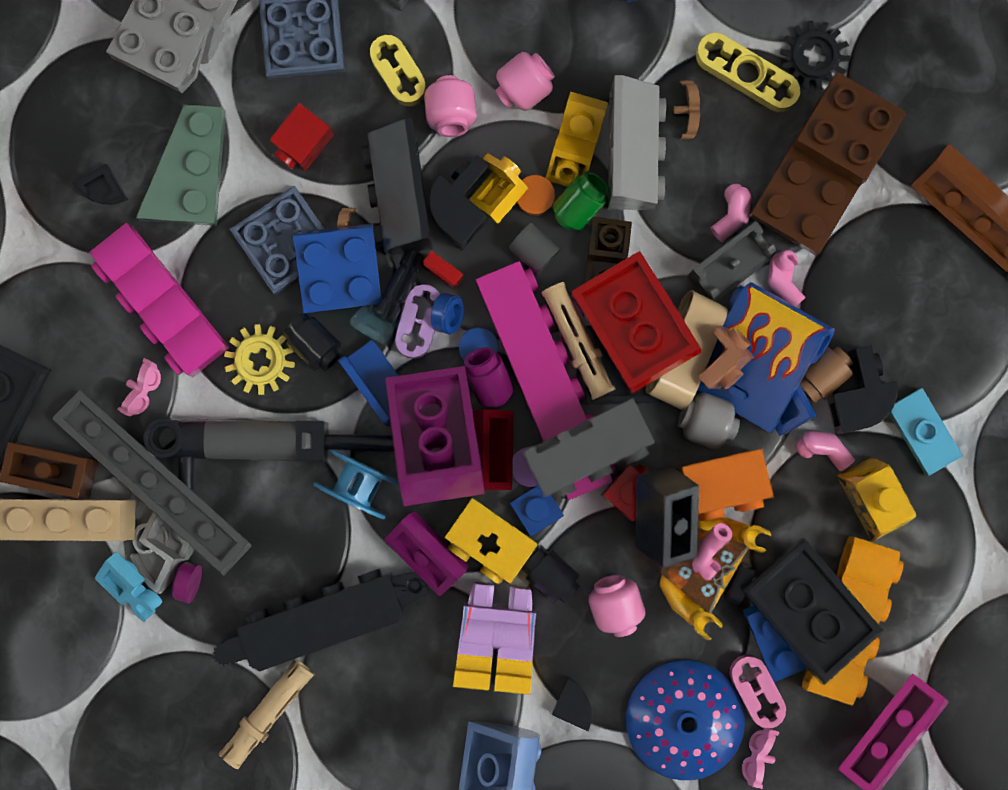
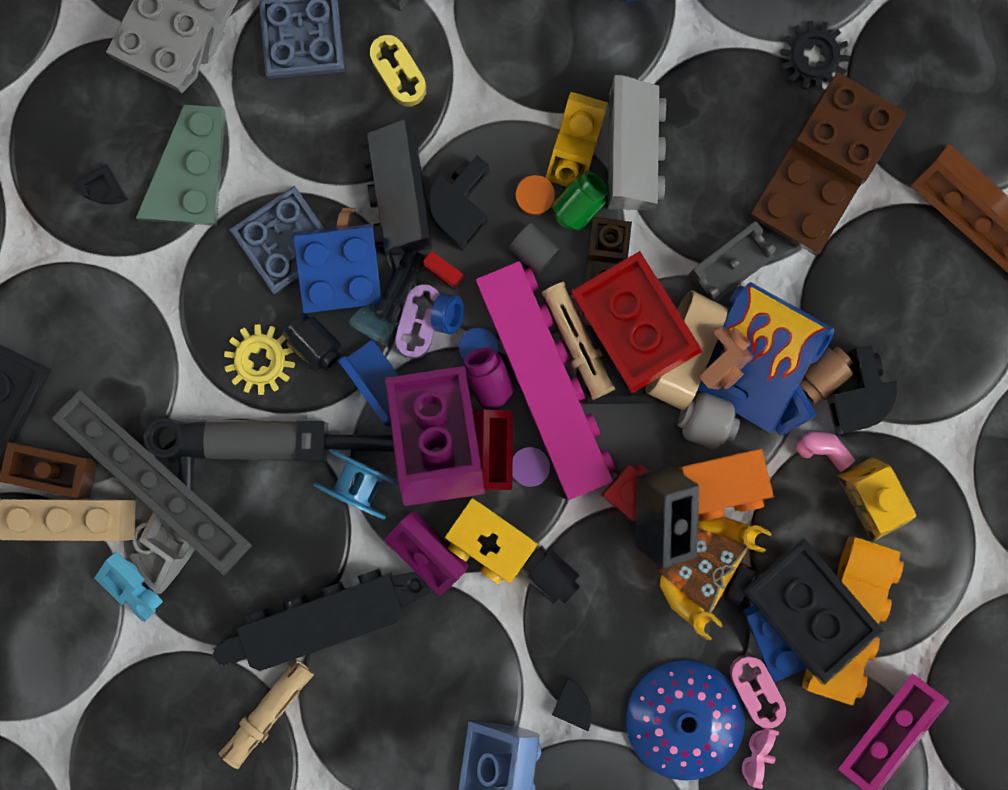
dark pink brick [89,222,229,377] -> none
bright pink piece [117,358,161,417] -> none
magenta tile [172,561,202,604] -> none
red brick [270,103,334,171] -> none
bright pink head [424,75,477,137] -> none
lavender hips [453,582,536,695] -> none
yellow bracket [469,153,528,224] -> none
bright pink head [495,52,555,111] -> none
blue plate [510,486,564,536] -> none
dark grey wedge [522,399,655,500] -> none
bright pink head [588,574,645,637] -> none
medium nougat piece [674,81,700,140] -> none
bright pink arm [692,523,732,580] -> none
light yellow beam [696,33,800,112] -> none
bright pink arm [710,183,752,243] -> none
bright pink arm [768,250,806,307] -> none
medium azure plate [889,388,963,476] -> none

